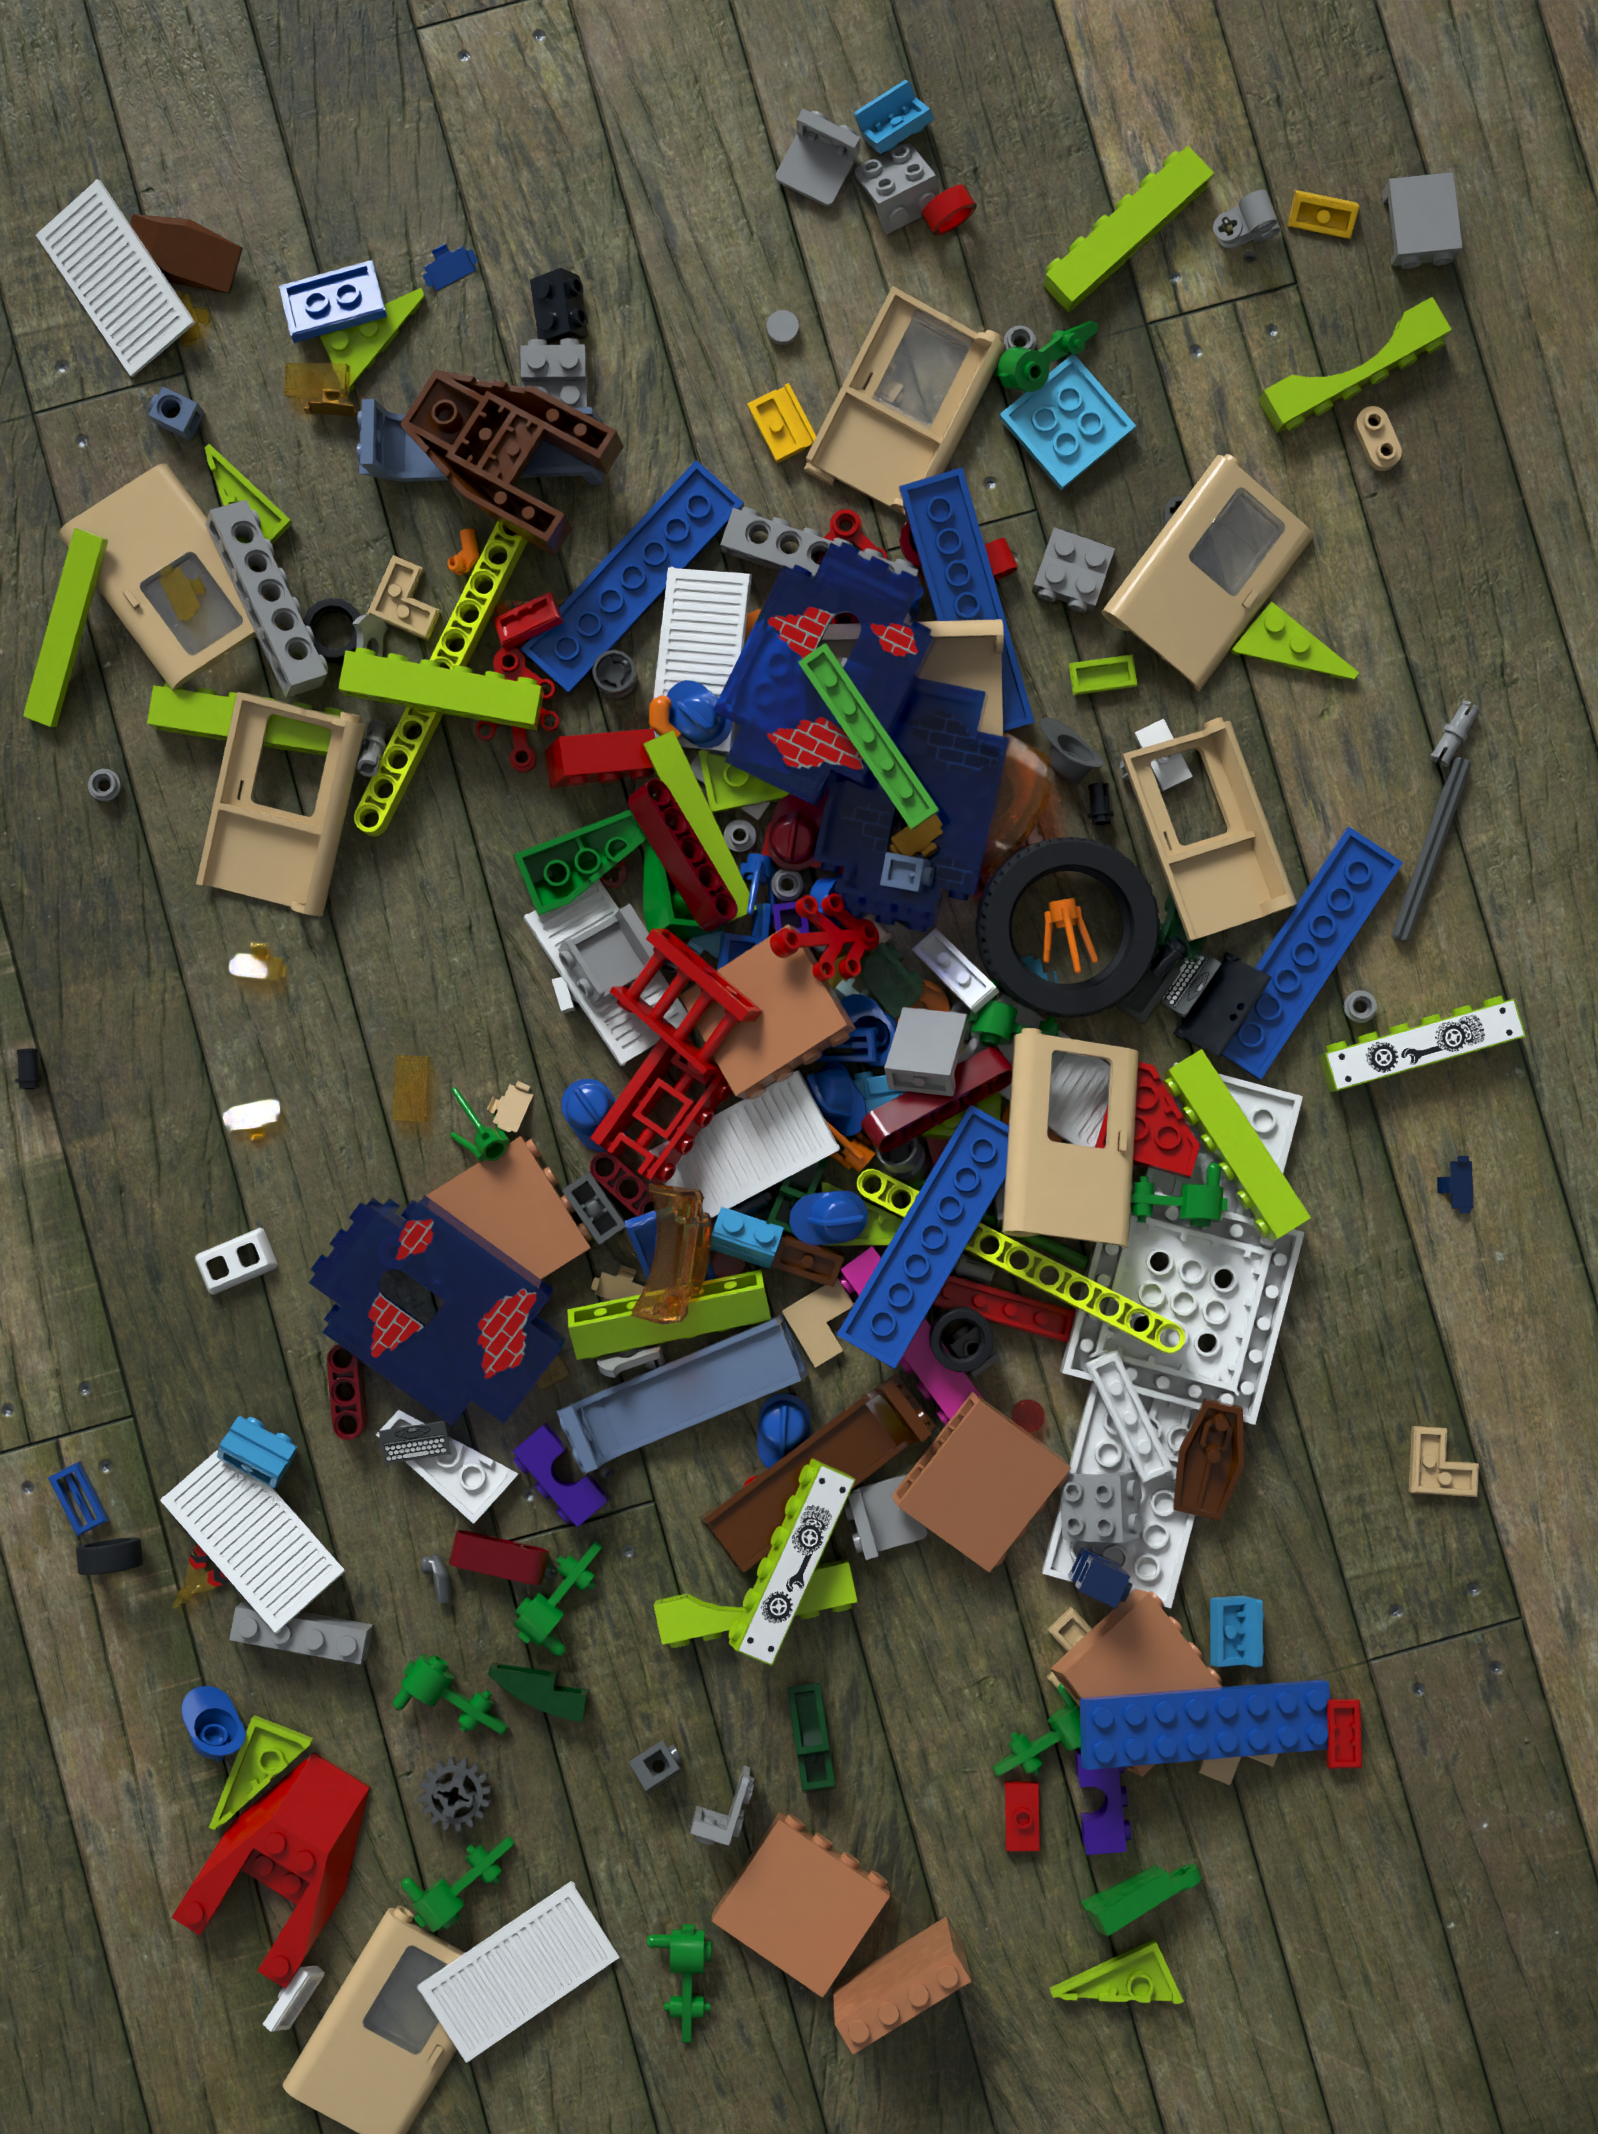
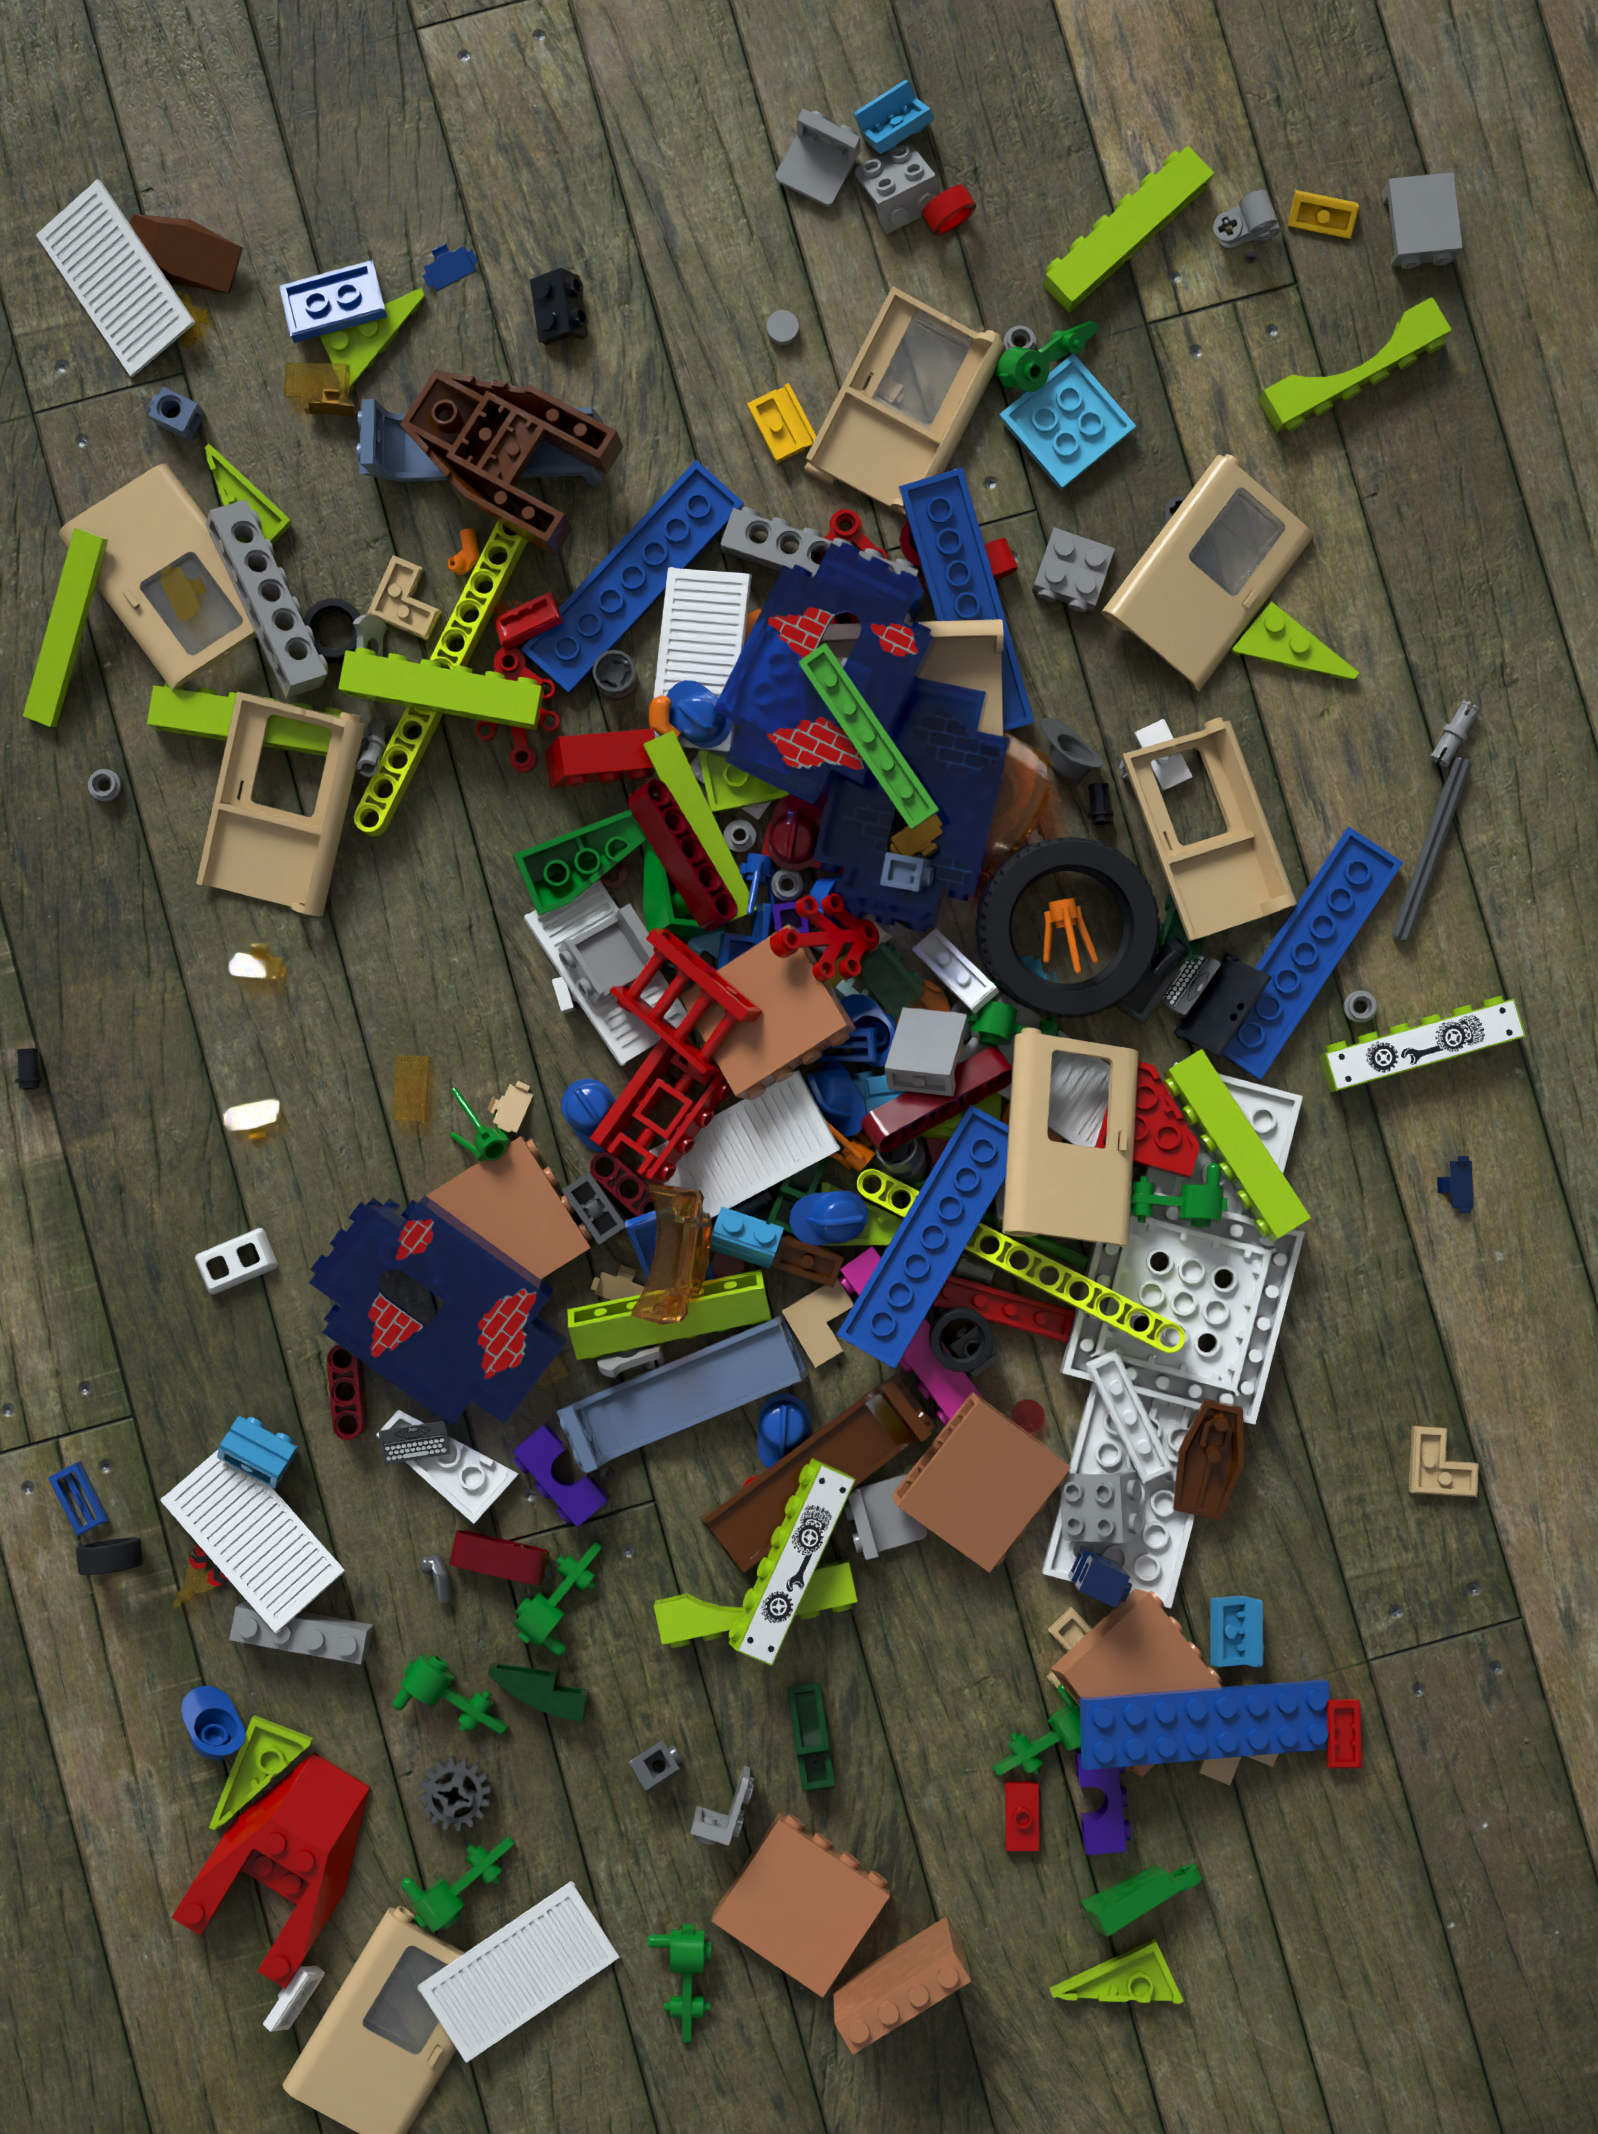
light grey plate [520,338,588,408] -> none
lime tile [1068,654,1137,696] -> none
tan plate [1354,406,1402,471] -> none

